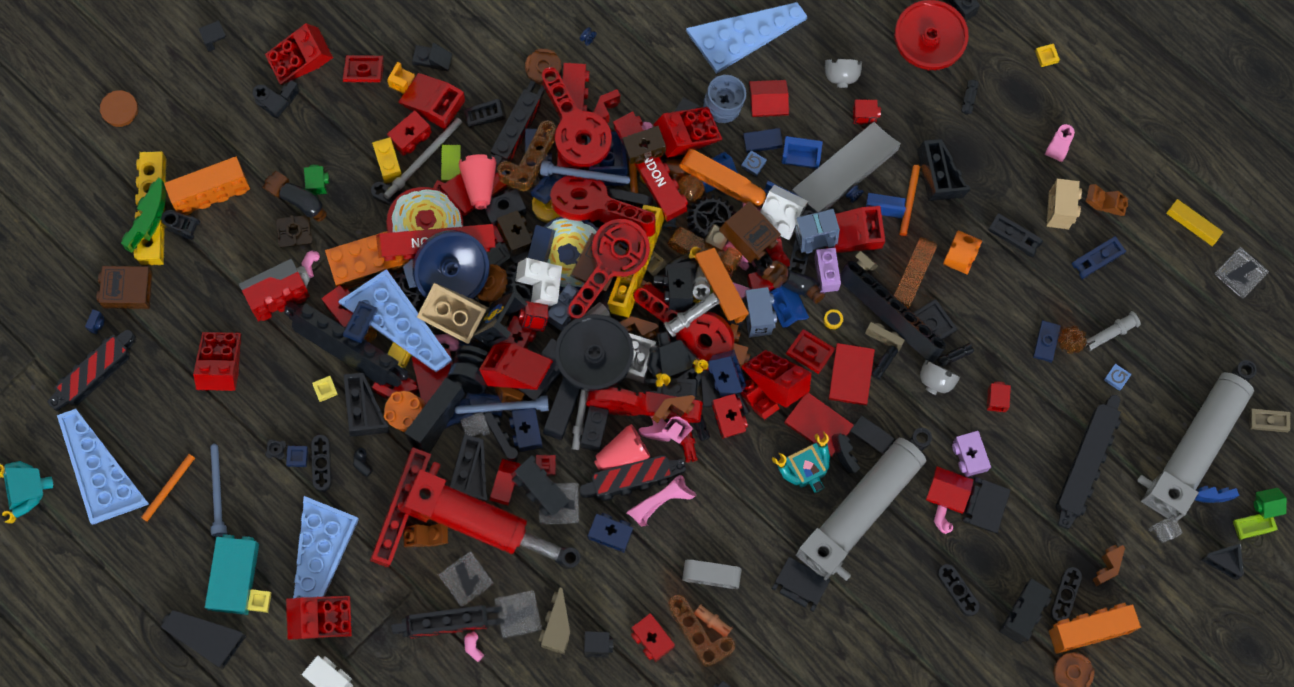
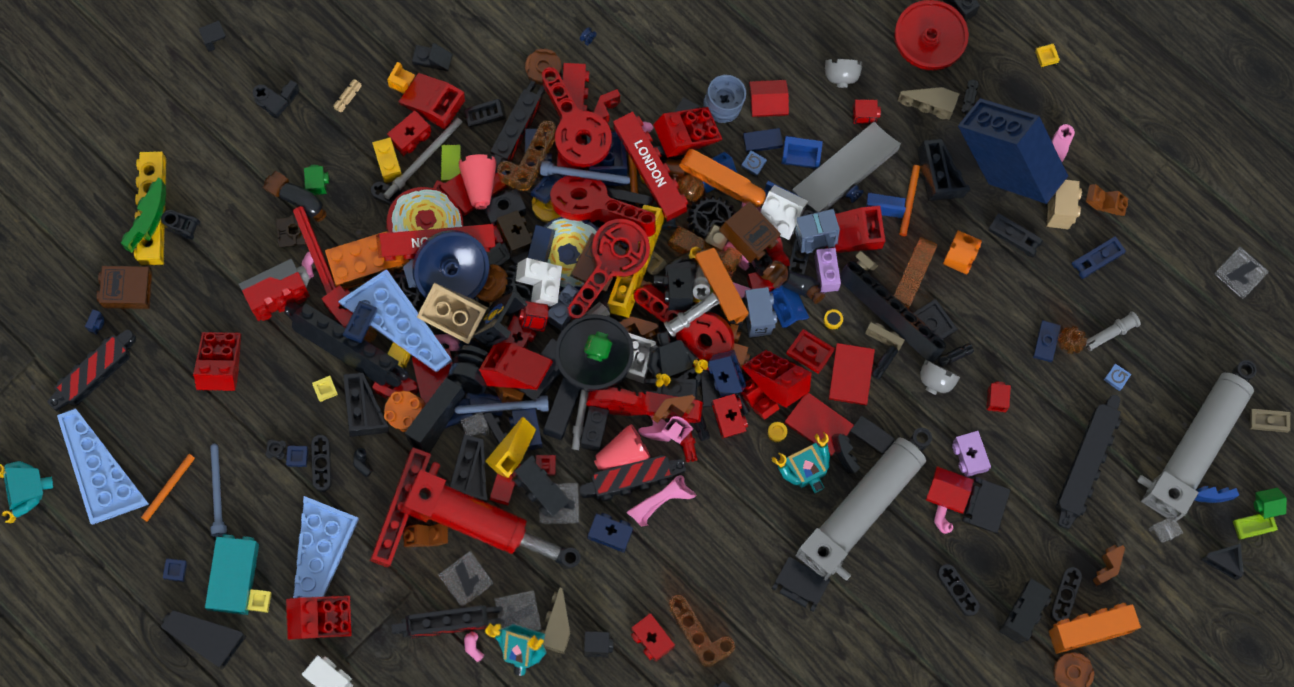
dark orange tile [100,90,138,127] -> none
orange brick [164,156,251,215] -> none
red slope [265,23,333,85] -> none
red slope [343,55,383,82] -> none
dark brown brick [622,126,666,164] -> none
light grey beam [682,560,742,589] -> none
light blue wing [686,2,807,74] -> none
nougat pin [693,604,733,638] -> none
yellow slope [1166,199,1223,246] -> none
none -> dark blue plate [163,559,187,582]
none -> red axle [293,206,336,294]
none -> tan axle [334,79,362,112]
none -> yellow slope [485,417,536,478]
none -> teal torso [485,623,546,675]
none -> green head [584,331,612,362]
none -> yellow tile [768,422,787,442]
none -> dark tan slope [898,87,959,120]
none -> dark blue container [958,98,1068,204]

